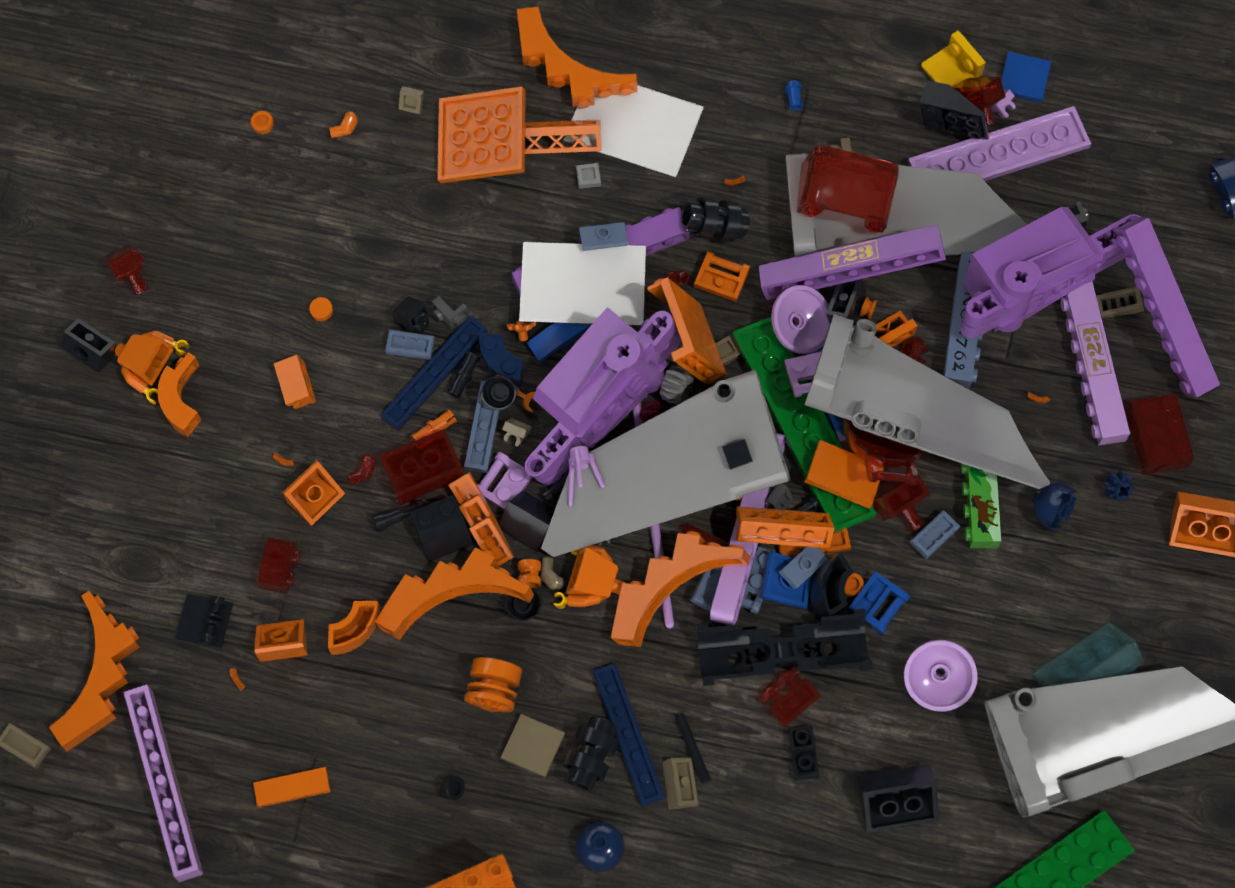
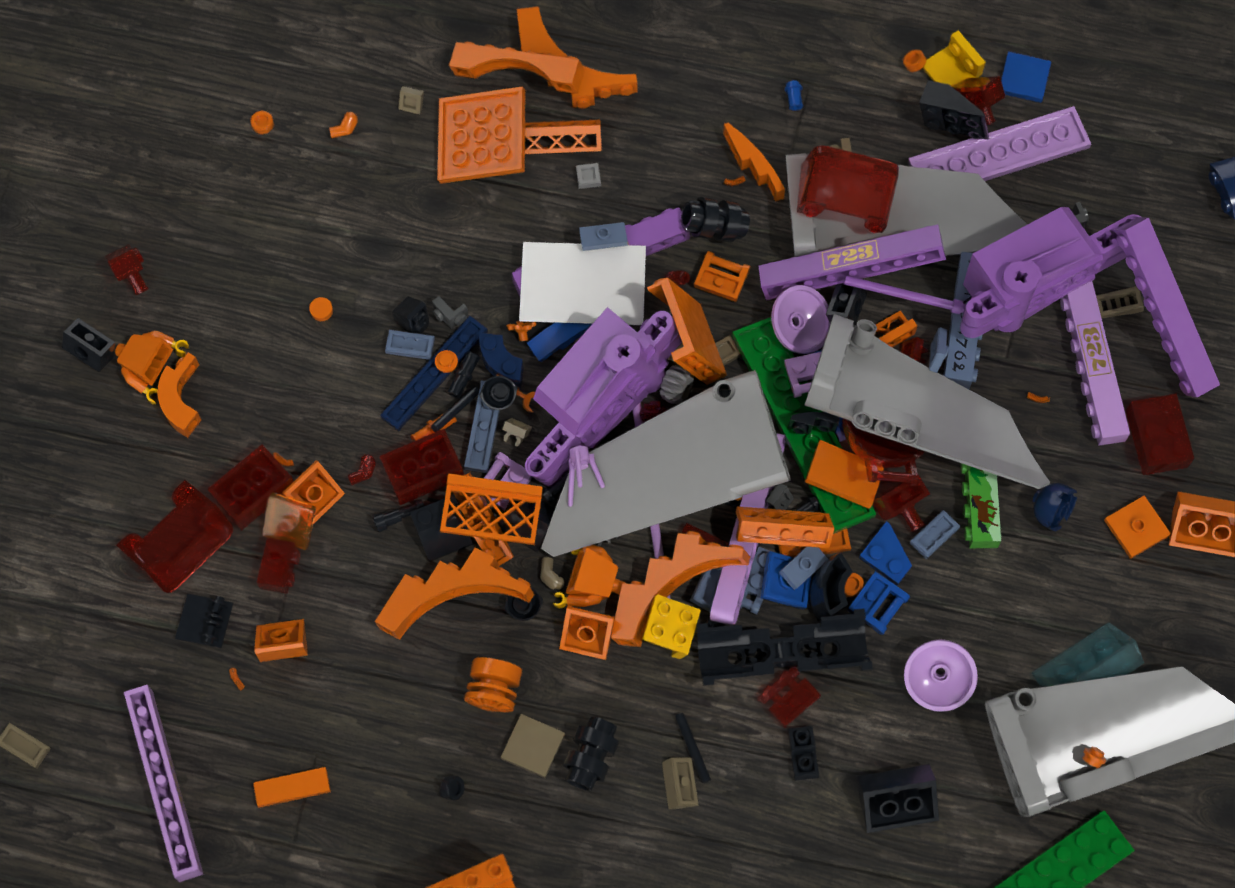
orange arch [49,591,140,752] -> none
orange hinge [274,355,316,409] -> none
orange brick [328,601,381,655] -> none
orange wheel [517,559,541,588] -> none
white sticker [564,85,704,177] -> none
dark blue cylinder [576,821,625,872] -> none
dark blue tile [593,663,665,807] -> none
black tile [722,439,753,470] -> none
orange bush [860,297,877,320] -> none
lavender tile [984,90,1016,118] -> none
dark blue gear [1103,470,1134,501] -> none
none -> clear red windscreen [116,480,233,593]
none -> clear red brick [207,444,294,531]
none -> clear orange plate [262,492,316,550]
none -> black bar [431,386,479,432]
none -> orange plate [435,350,458,373]
none -> orange fence [440,474,543,545]
none -> orange arch [449,42,585,94]
none -> orange slope [559,606,614,660]
none -> yellow bracket [643,595,701,659]
none -> orange slope [723,123,785,201]
none -> black slope [788,412,840,434]
none -> medium lavender bar [844,276,967,314]
none -> blue wing [859,521,912,586]
none -> orange tile [903,50,926,72]
none -> sand blue plate [929,327,949,373]
none -> orange plate [1082,746,1107,768]
none -> orange plate [1104,496,1171,559]

